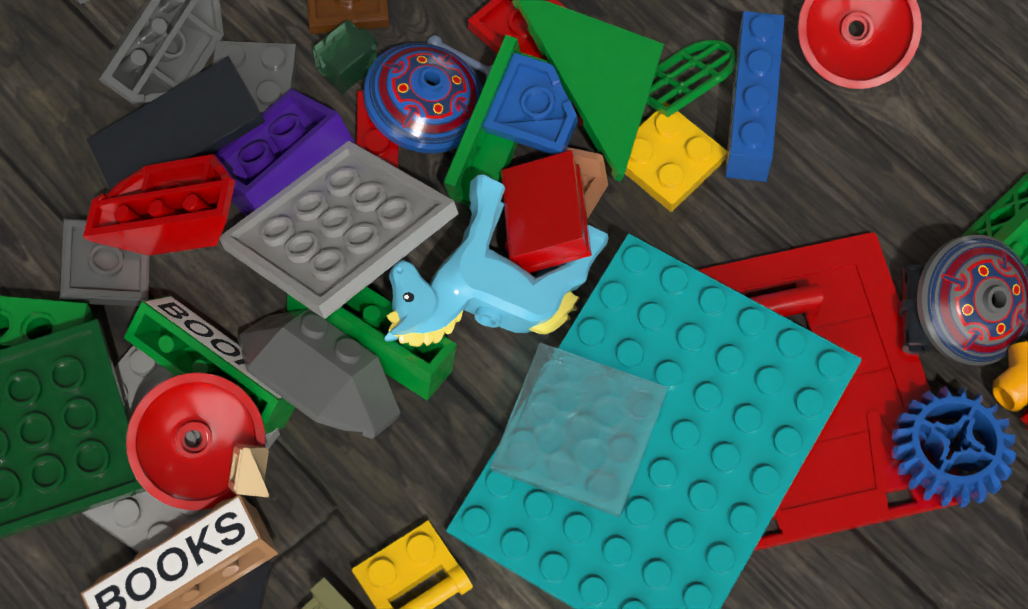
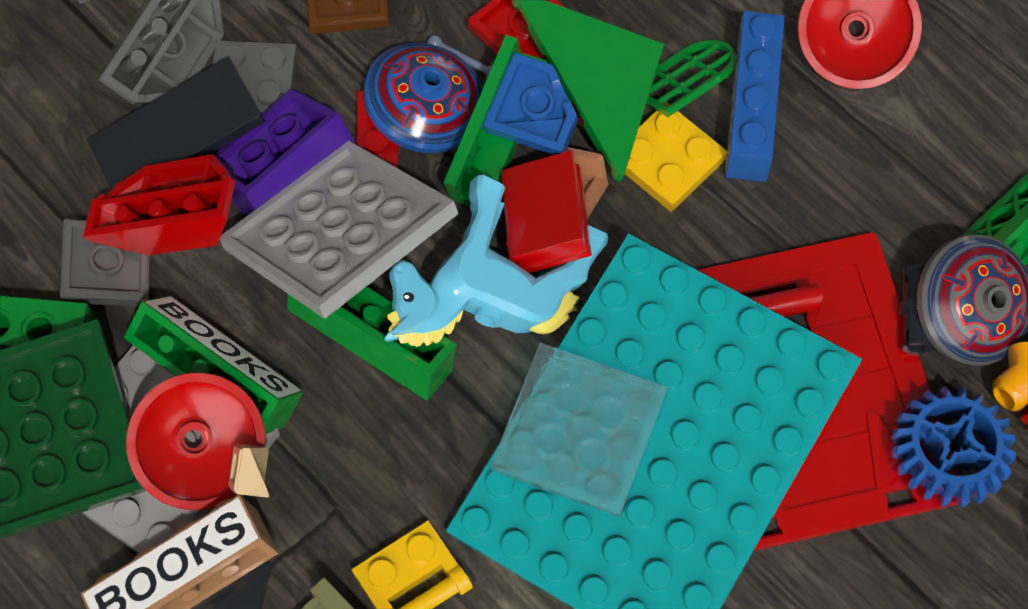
dark grey wedge [238,309,401,439] -> none
clear green brick [312,19,377,94] -> none

